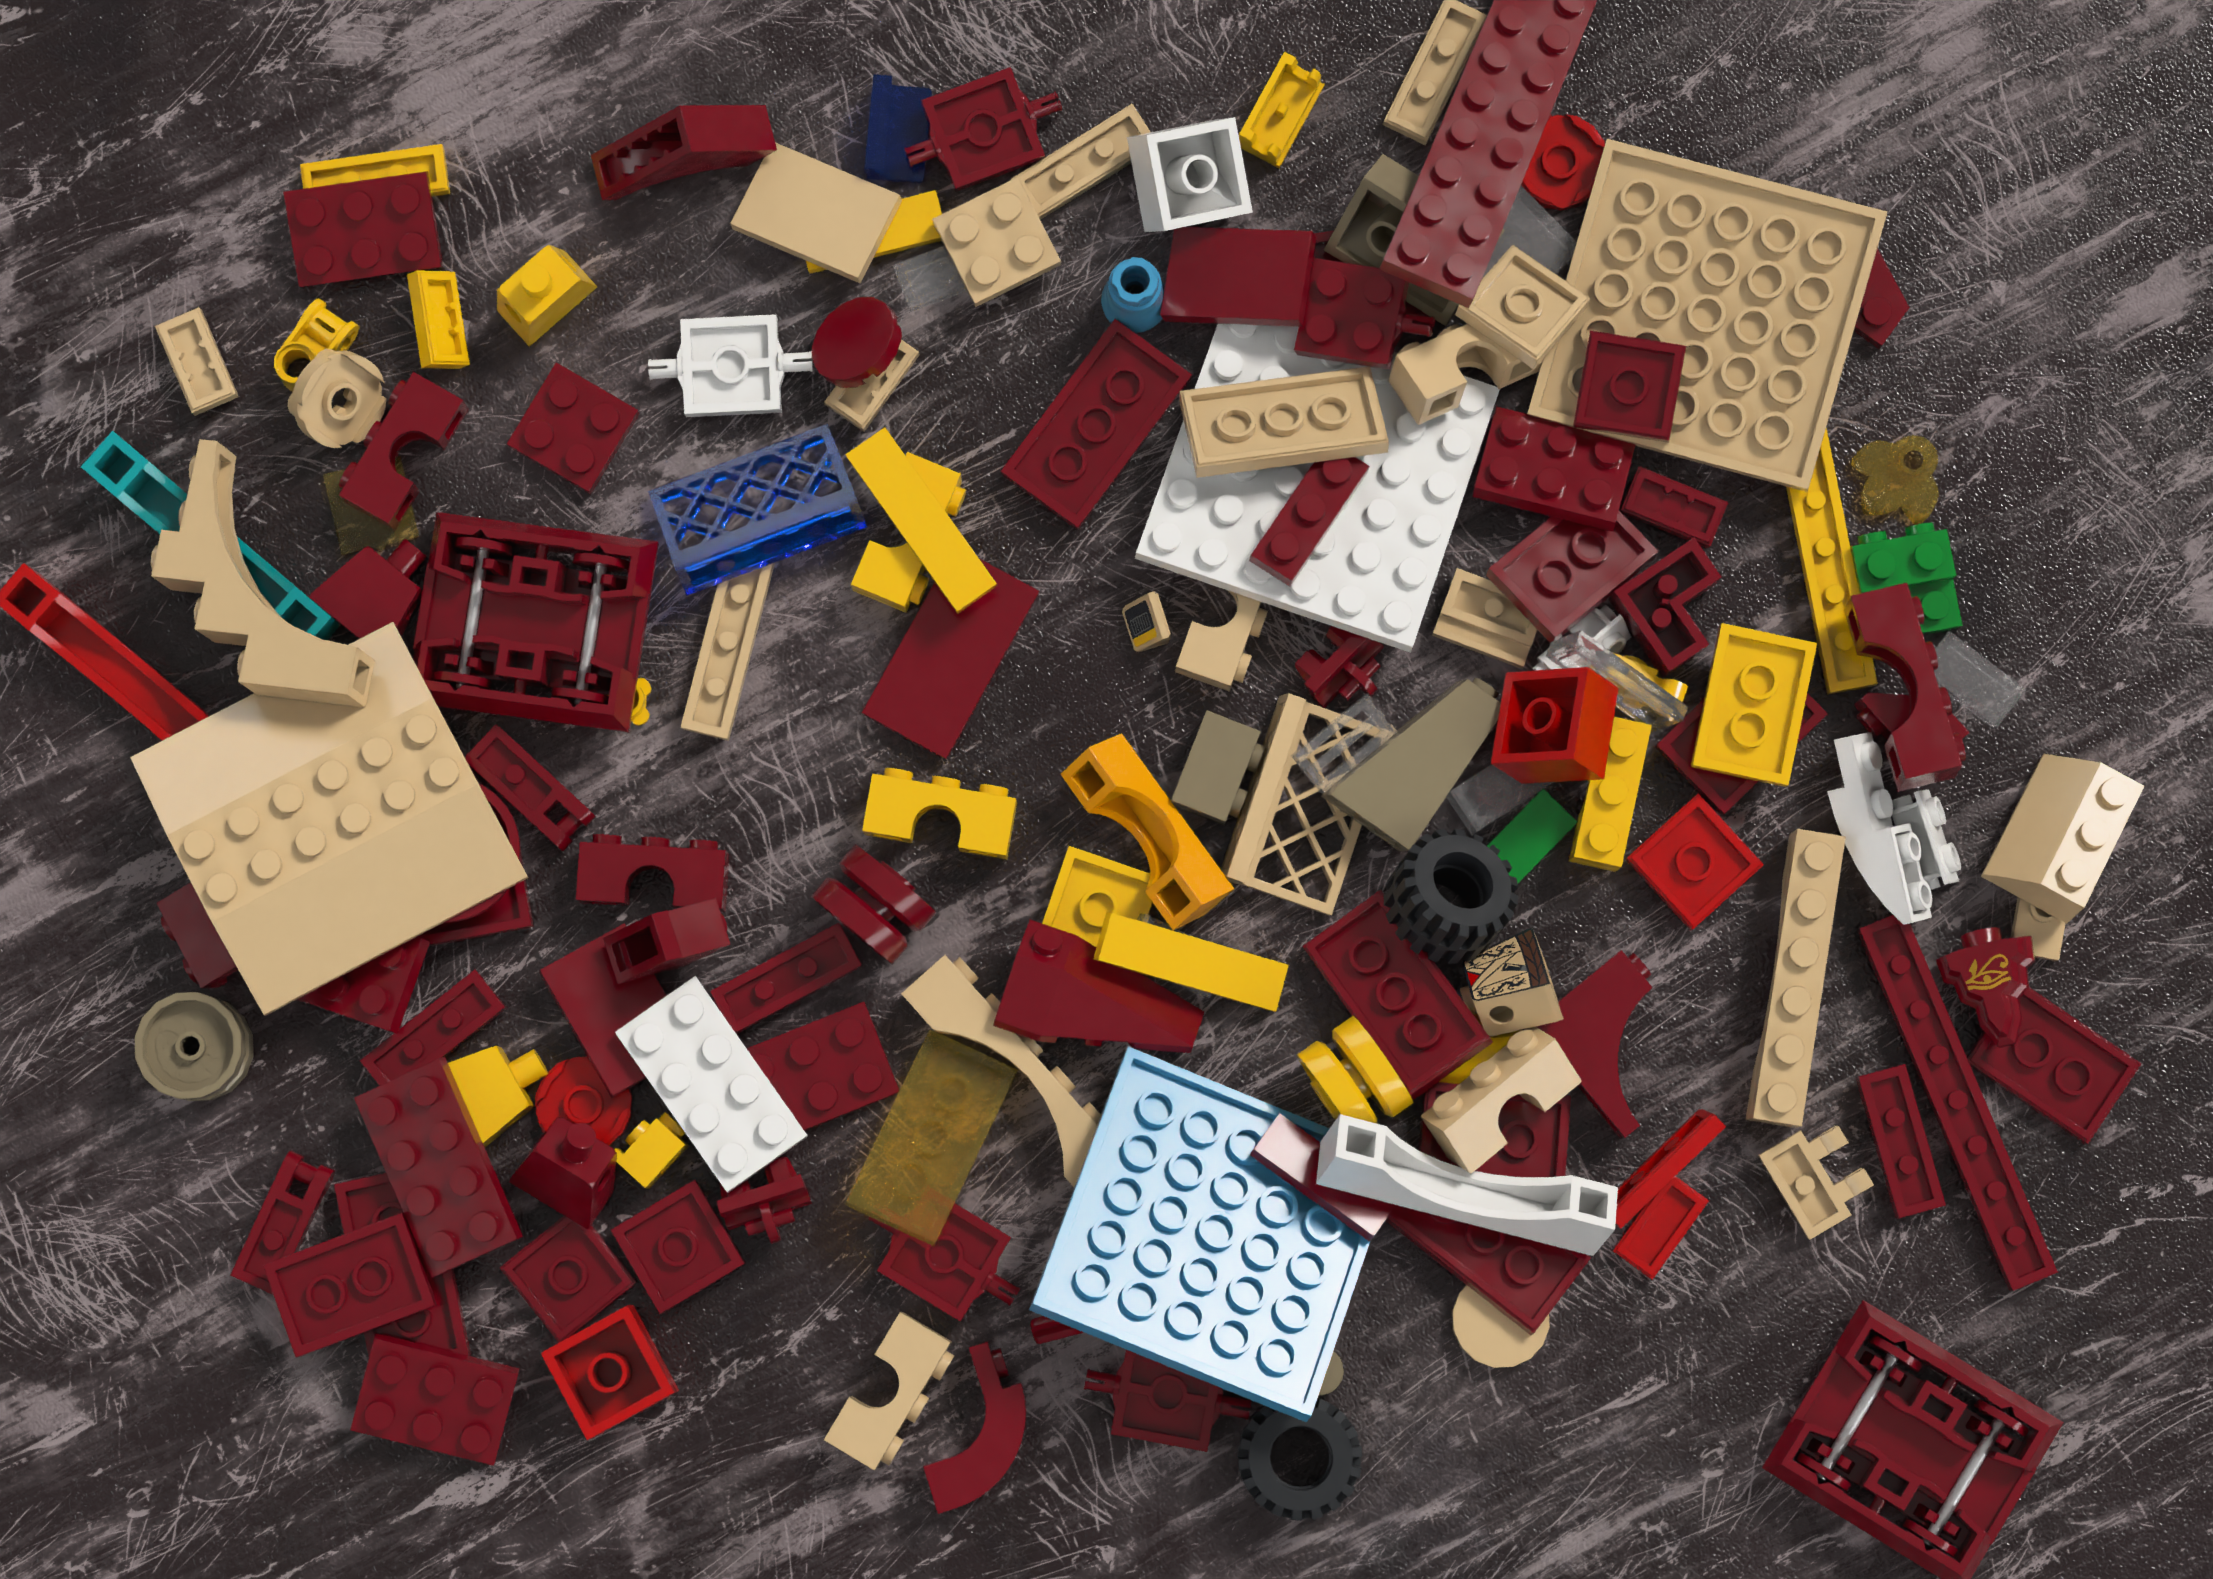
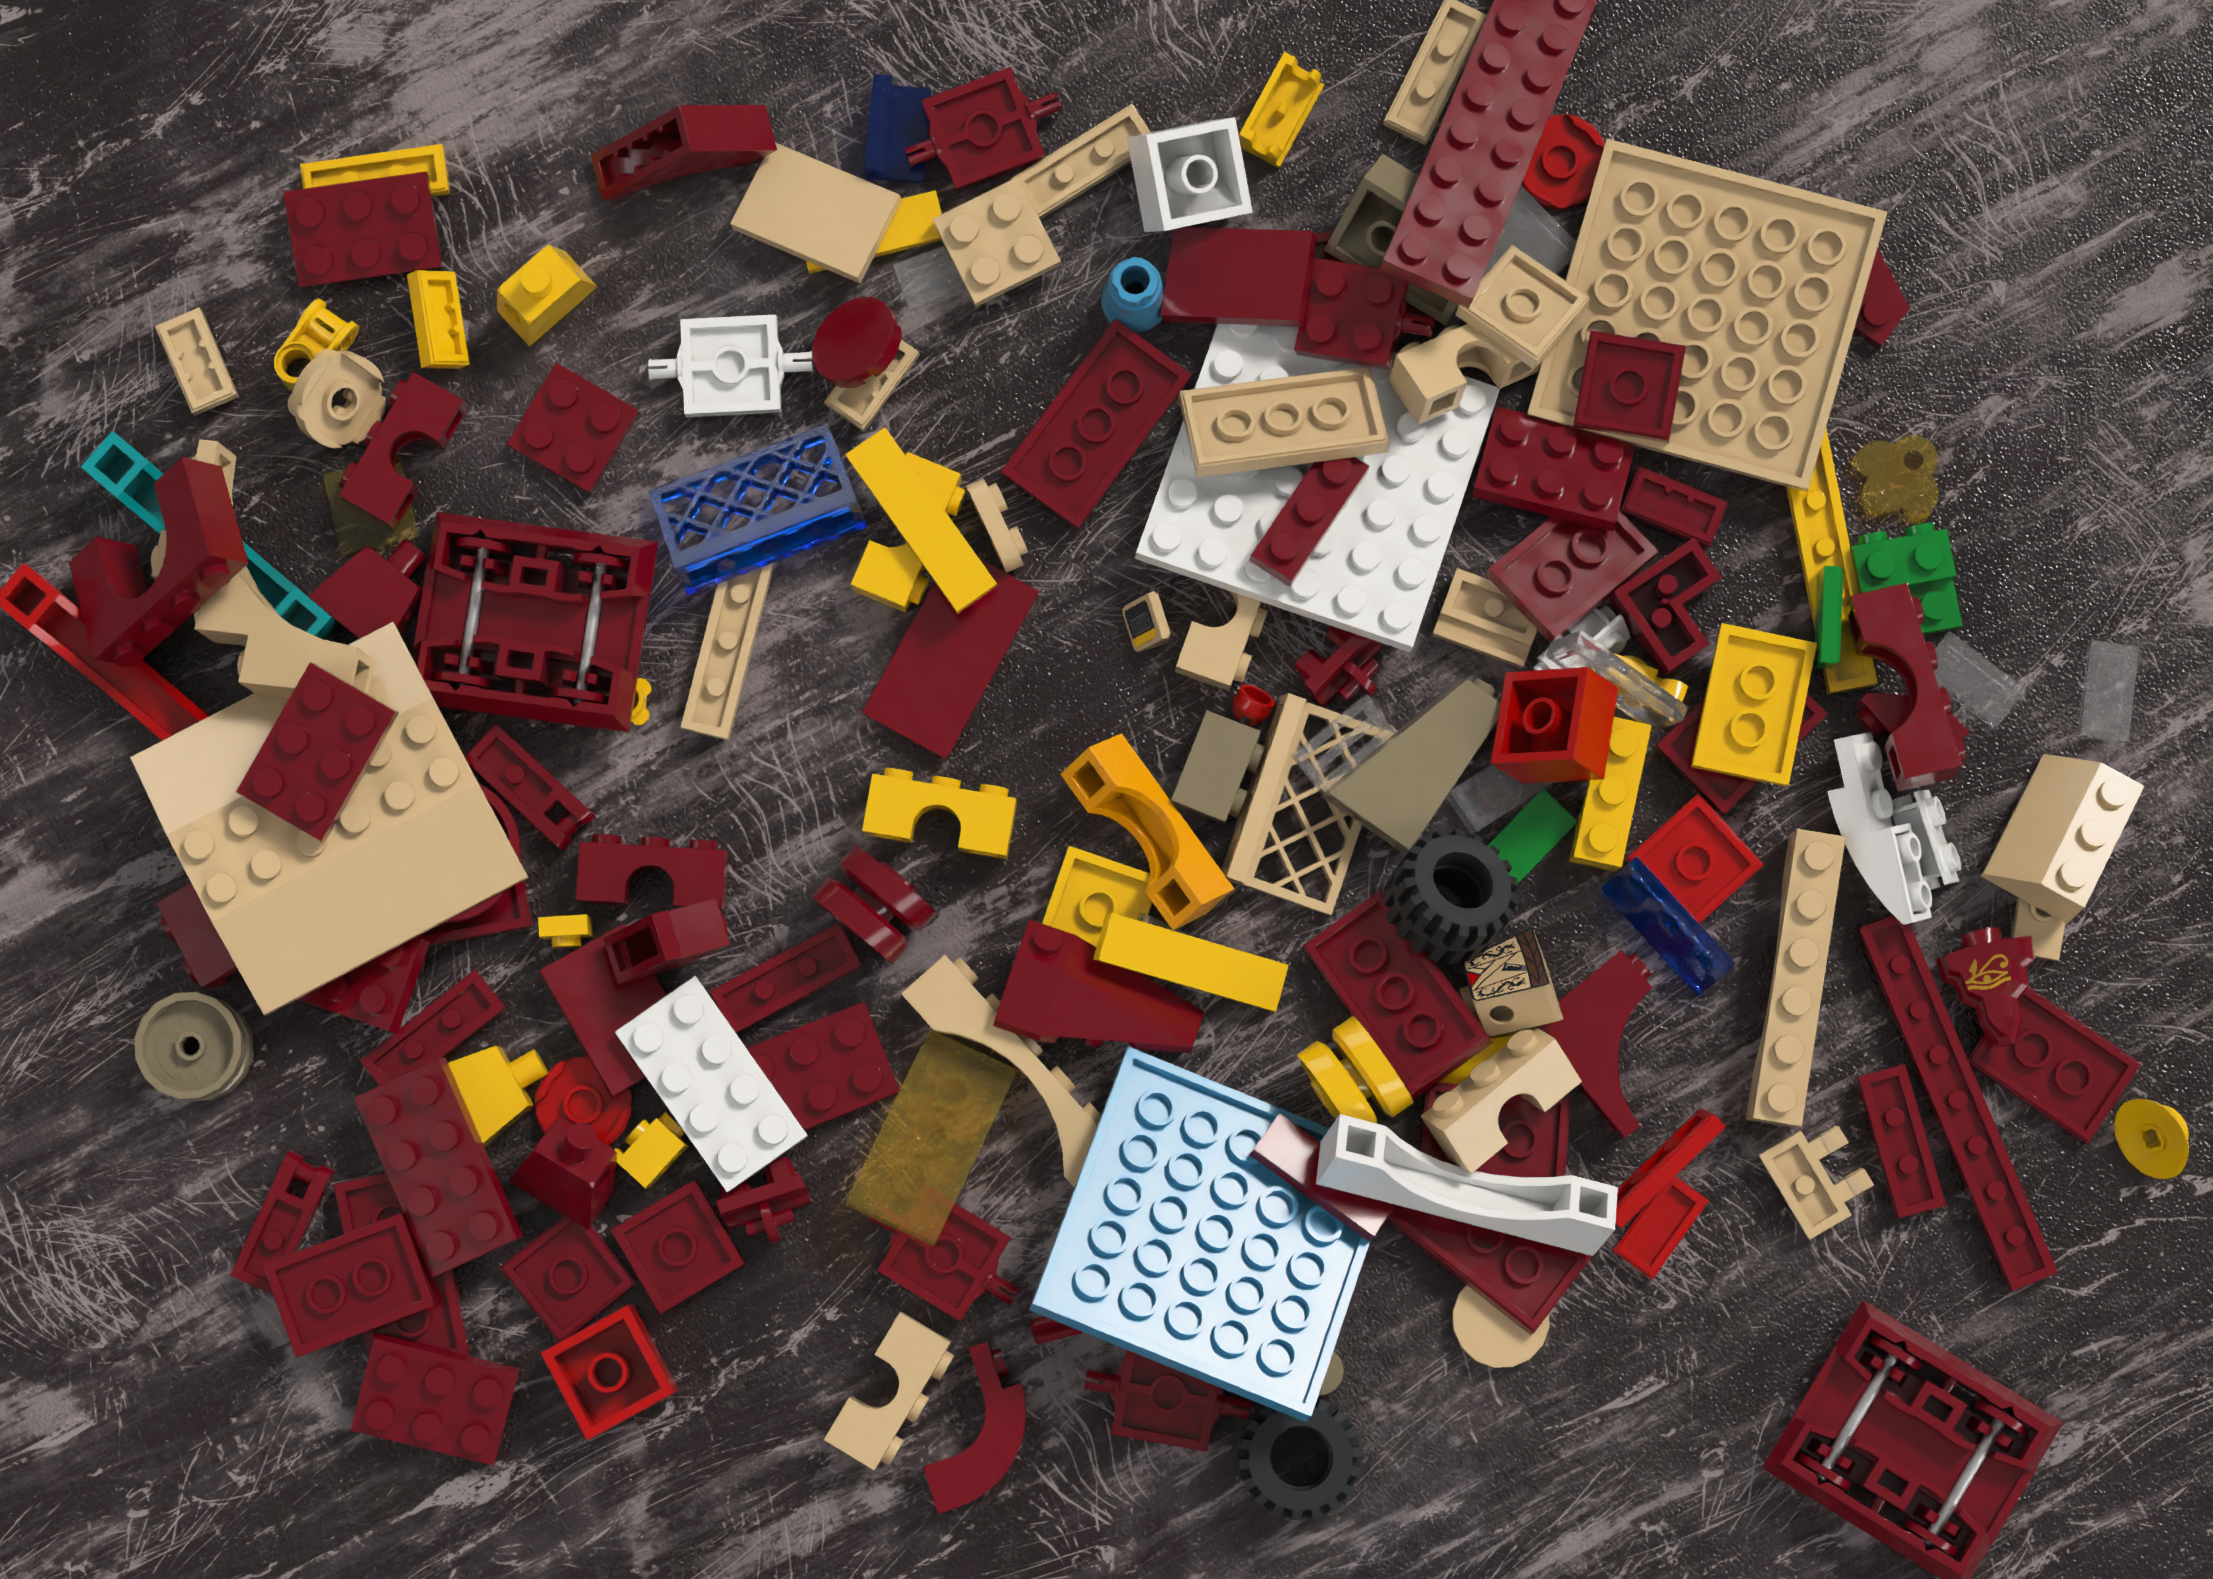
none -> dark red arch [68,457,249,667]
none -> dark red plate [236,662,399,842]
none -> yellow plate [538,915,593,948]
none -> tan plate [966,478,1028,573]
none -> red hinge [1232,684,1275,726]
none -> clear blue plate [1600,856,1736,997]
none -> green tile [1814,566,1843,669]
none -> clear tile [2077,640,2140,743]
none -> yellow piece [2114,1099,2189,1179]

